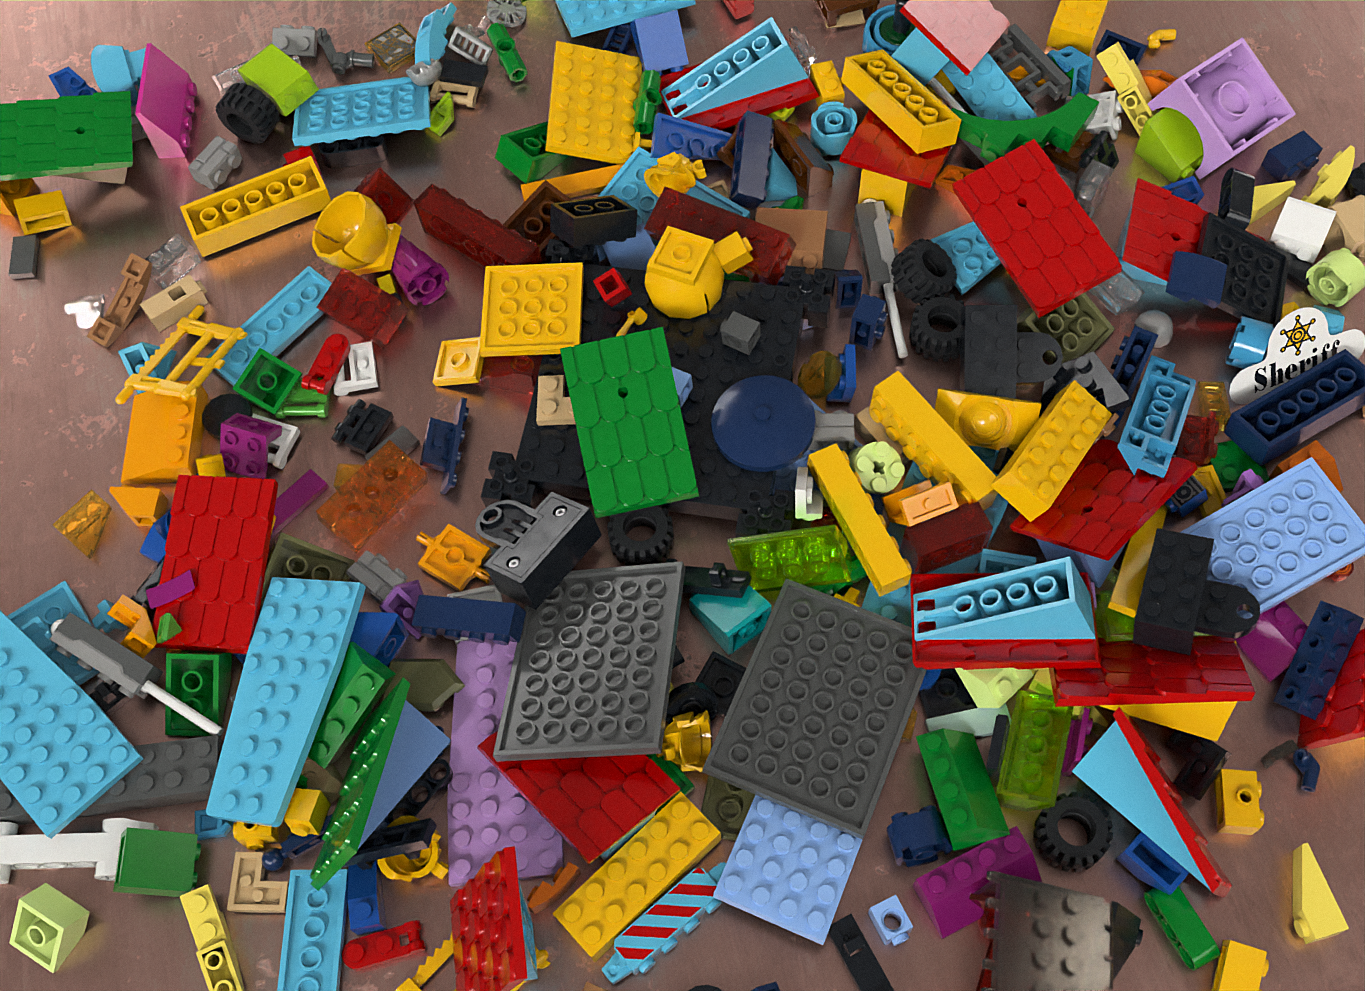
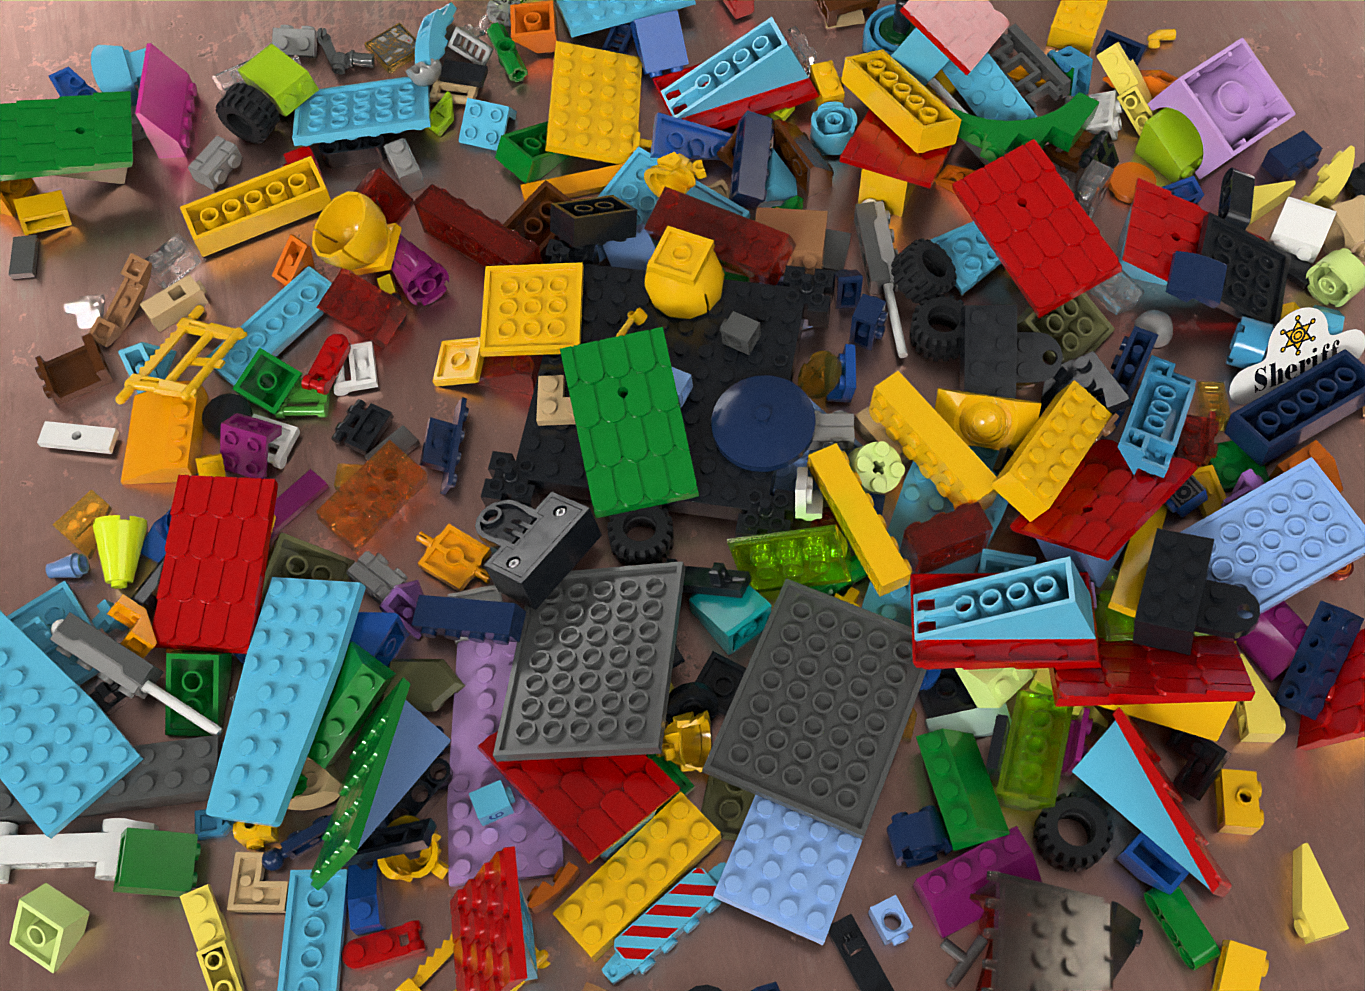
light orange slope [109,485,168,527] -> none
magenta sticker [146,570,195,609] -> none
bright green slope [156,613,183,644] -> none
yellow brick [283,788,331,836] -> none
red brick [593,267,632,307] -> none
green piece [633,69,662,134] -> none
yellow brick [713,231,754,274] -> none
light orange panel [881,479,959,526] -> none
clear smoke tile [1261,739,1299,769] -> none
dark blue arm [1293,748,1320,792] -> none
none -> reddish brown panel [35,333,114,405]
none -> white tile [37,421,119,454]
none -> medium blue cone [45,553,89,579]
none -> neon yellow cone [93,515,148,589]
none -> orange slope [272,234,315,286]
none -> light grey brick [384,138,425,195]
none -> medium azure bracket [458,98,517,151]
none -> medium azure brick [469,780,516,826]
none -> orange slope [510,0,558,53]
none -> dark grey piece [940,935,988,988]
none -> orange tile [1108,162,1156,204]
none -> light yellow slope [1235,654,1286,742]

